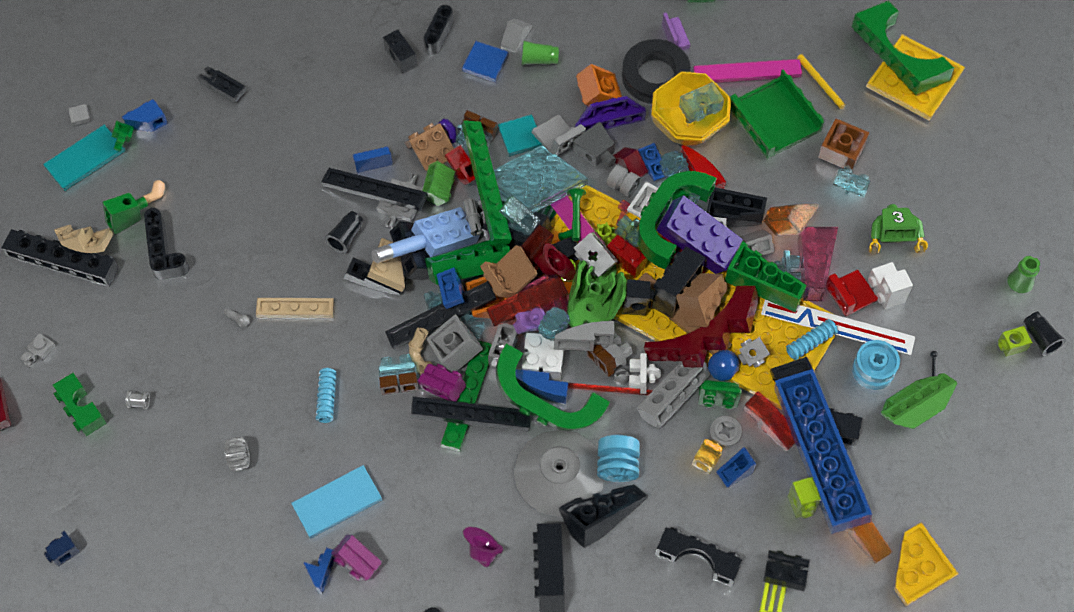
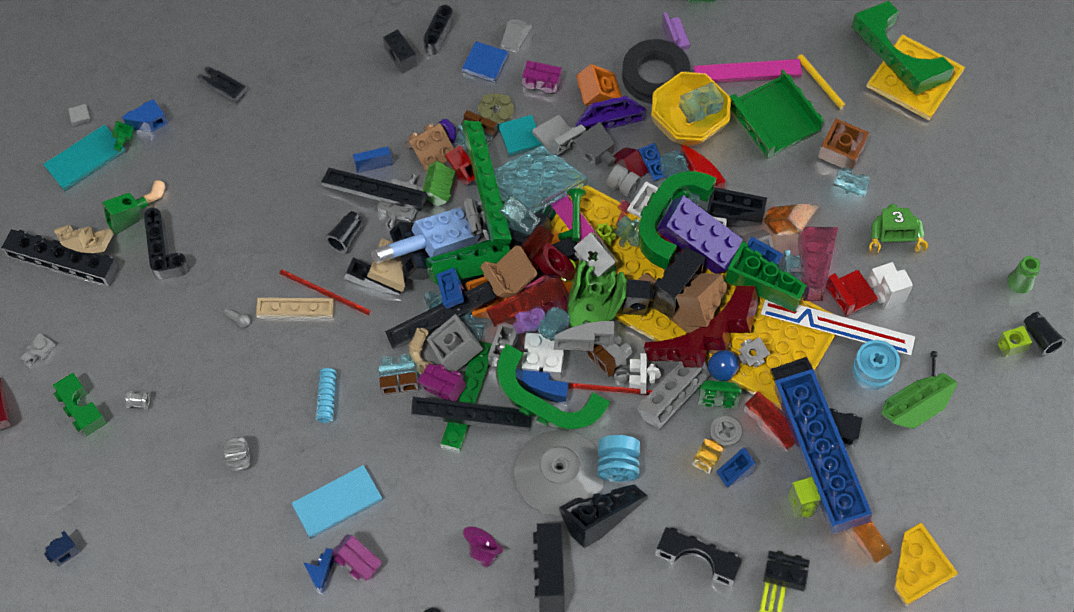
bright green plant [522,40,559,65] -> none
red brick [607,234,647,278] -> none
medium azure piece [786,319,838,360] -> none
none -> clear red axle [279,269,371,316]
none -> olive plate [478,93,514,126]
none -> magenta brick [522,60,562,93]
none -> blue slope [747,236,784,265]

